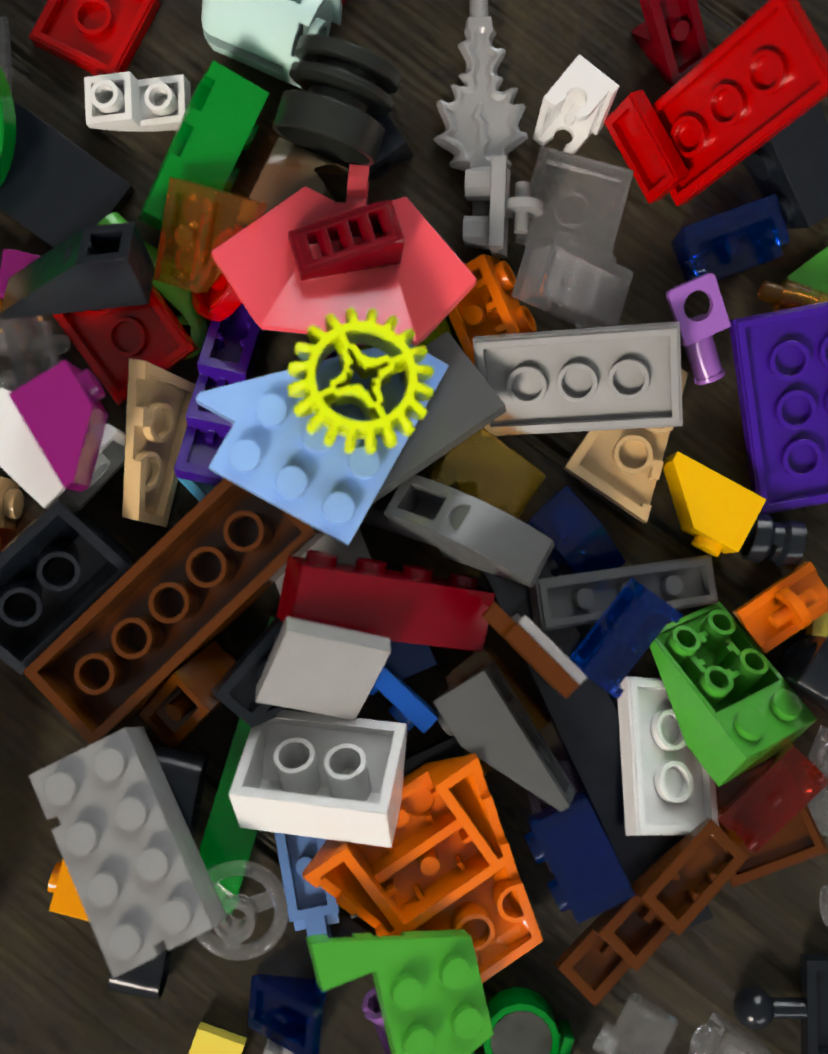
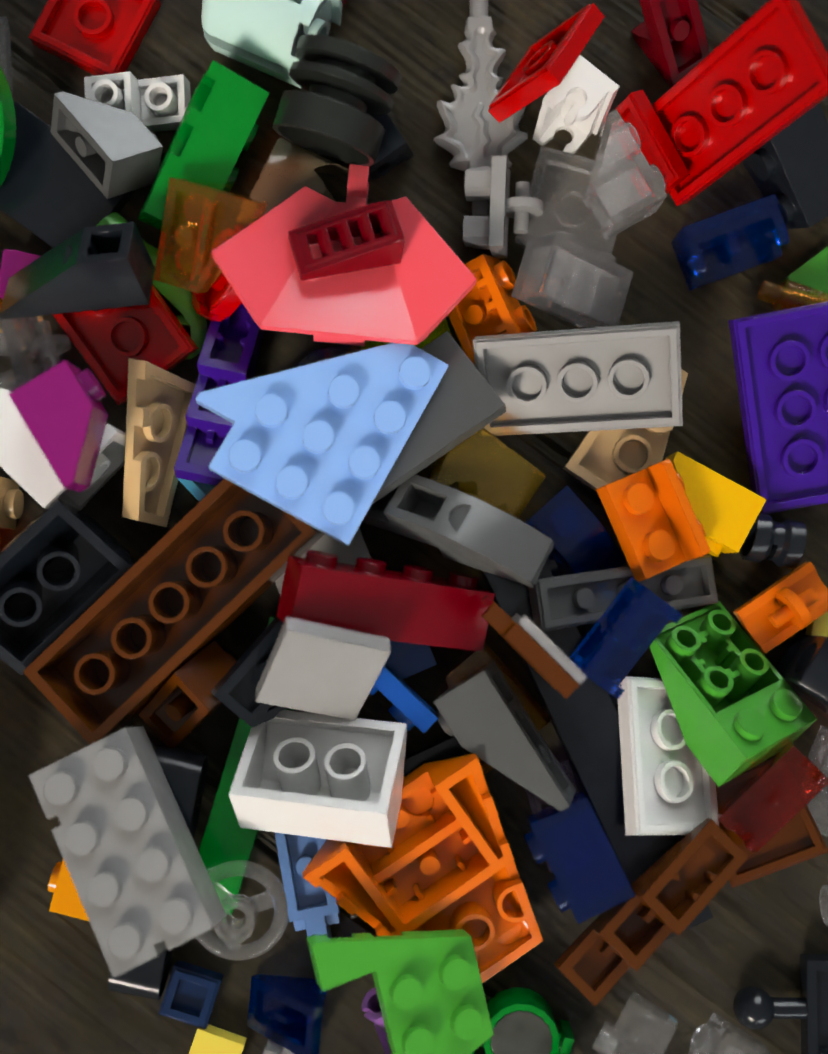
neon yellow gear [288,307,434,454] -> none
medium lavender bracket [666,273,731,385] -> none
none -> dark grey slope [50,91,163,199]
none -> dark blue tile [158,960,224,1029]
none -> red tile [488,3,605,123]
none -> clear slope [582,109,667,240]
none -> orange bracket [596,459,710,582]

